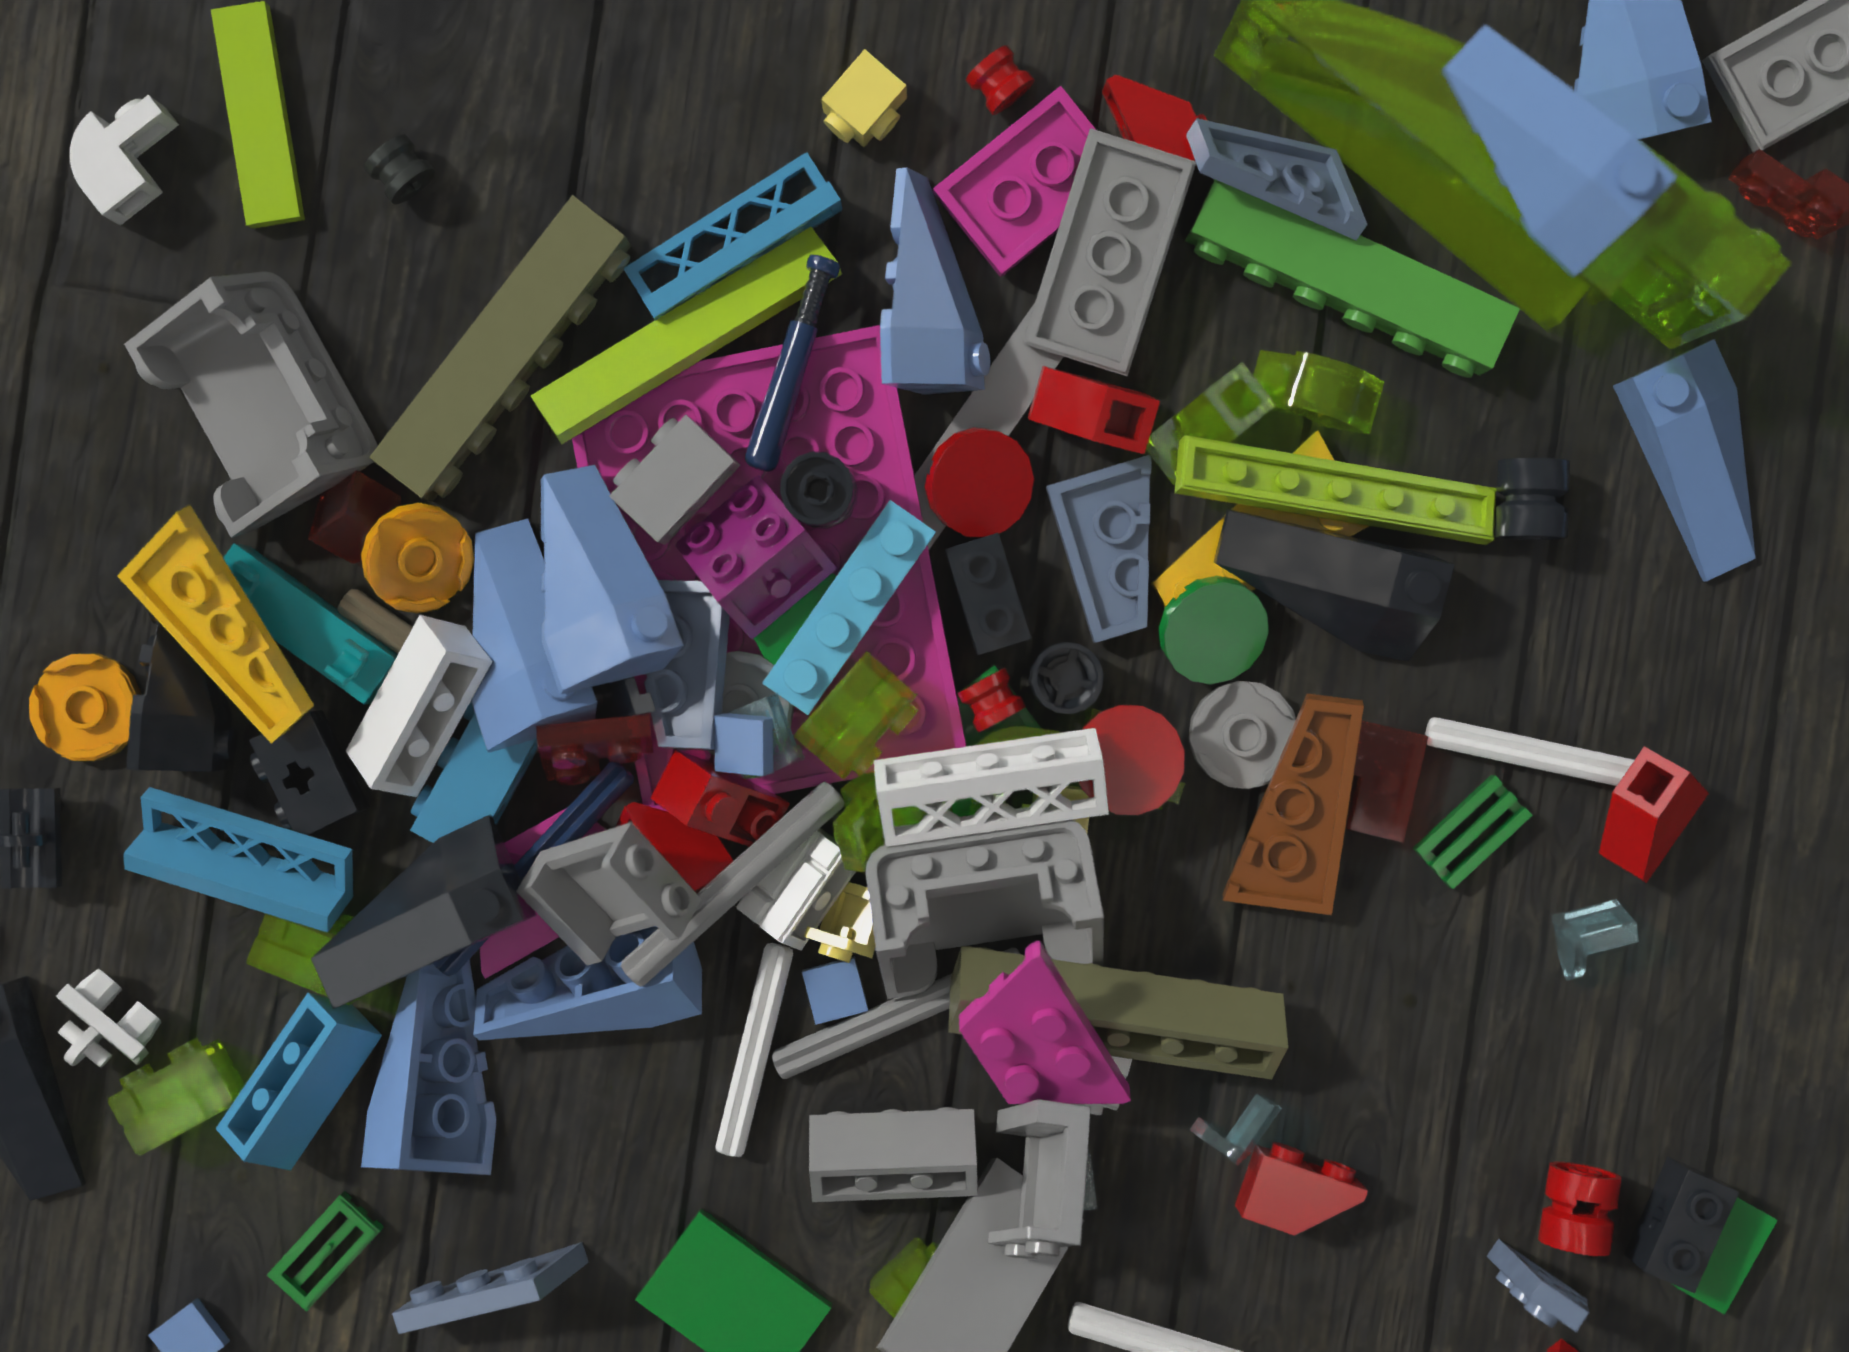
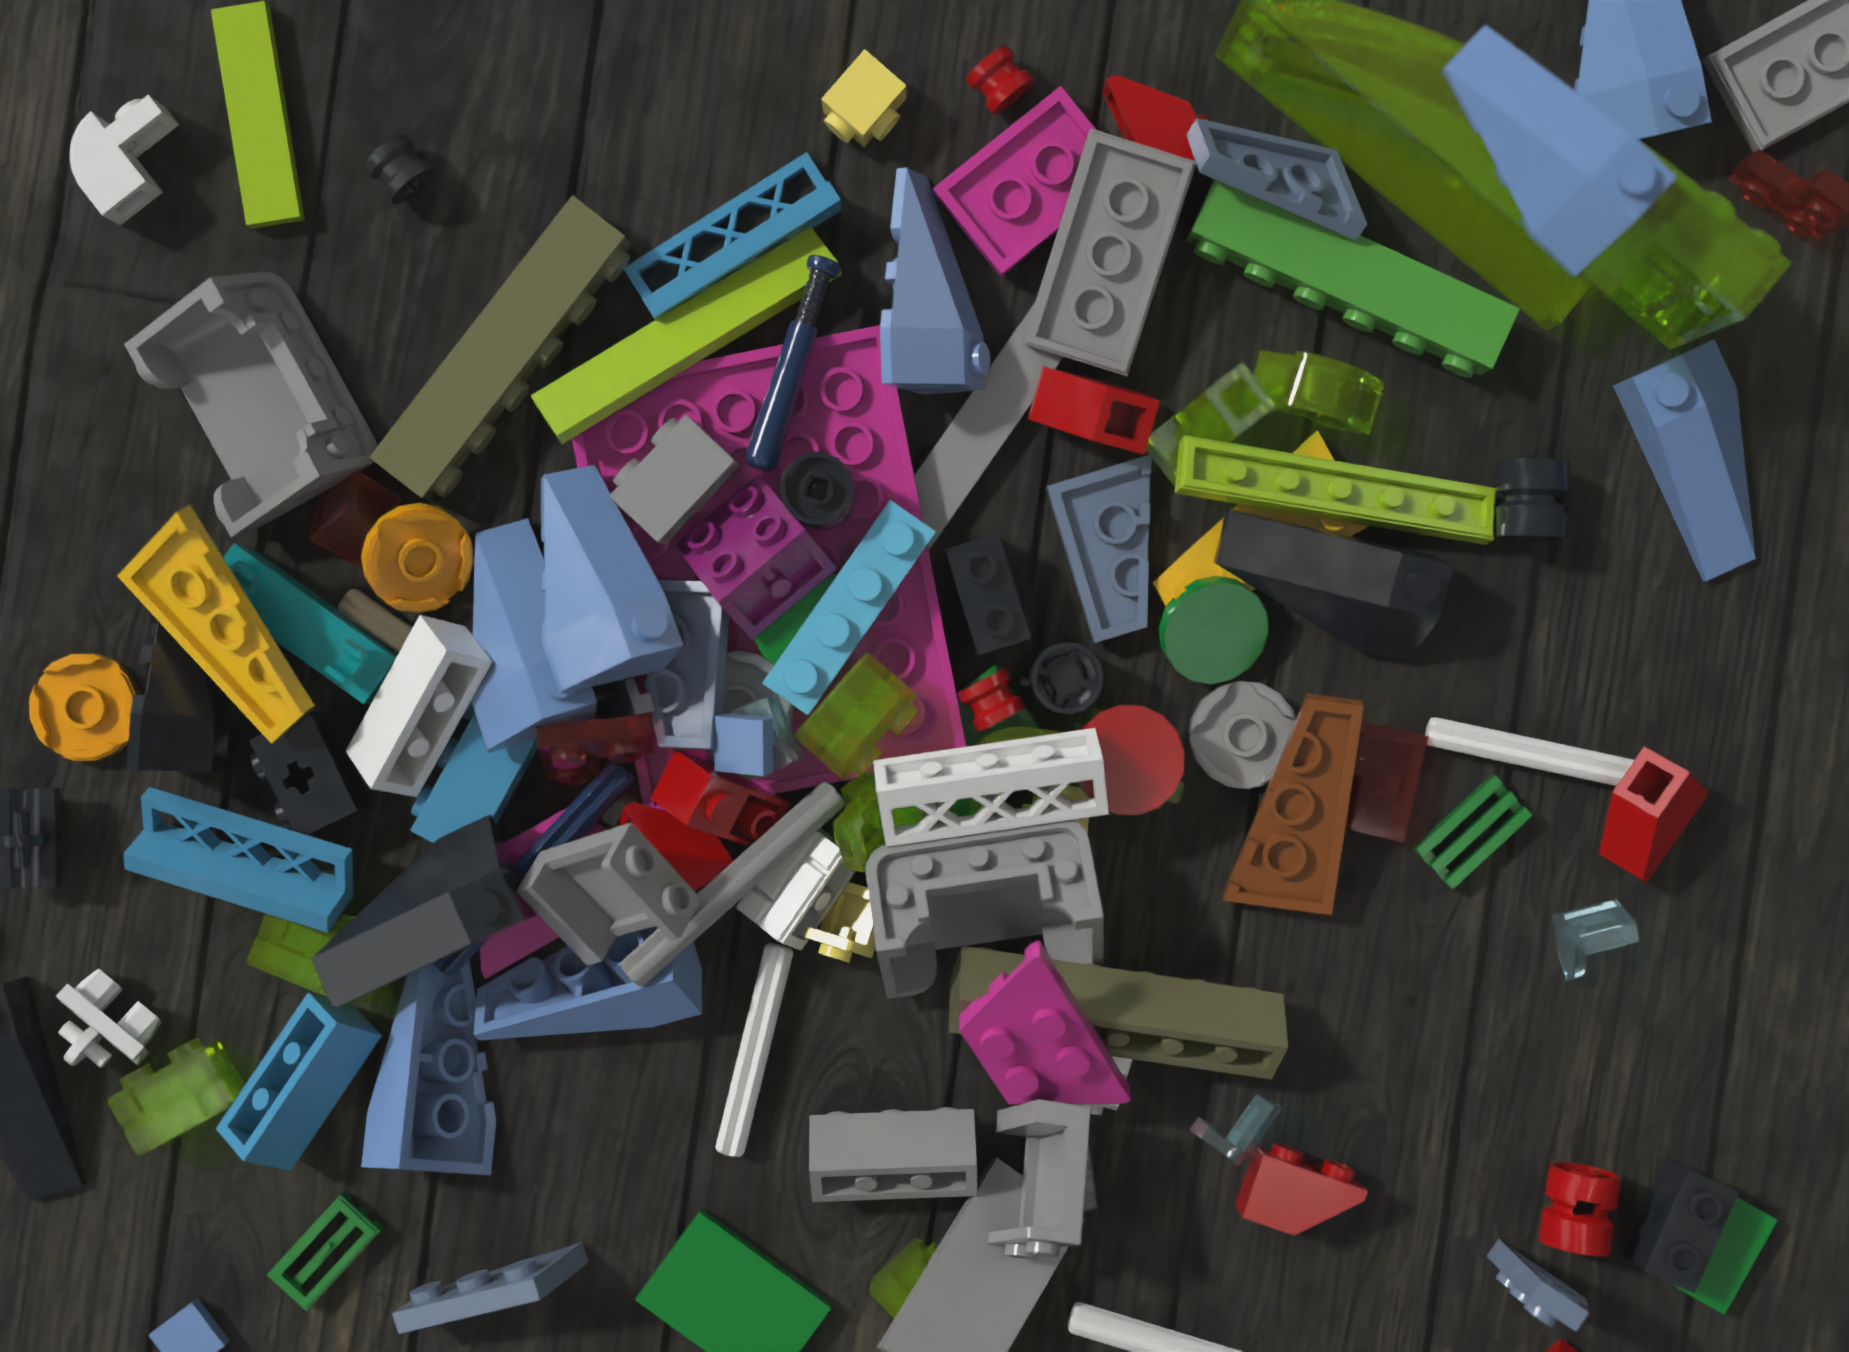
light grey axle [772,948,1020,1079] -> none
medium blue tile [802,956,869,1025] -> none
red tile [925,427,1034,538] -> none

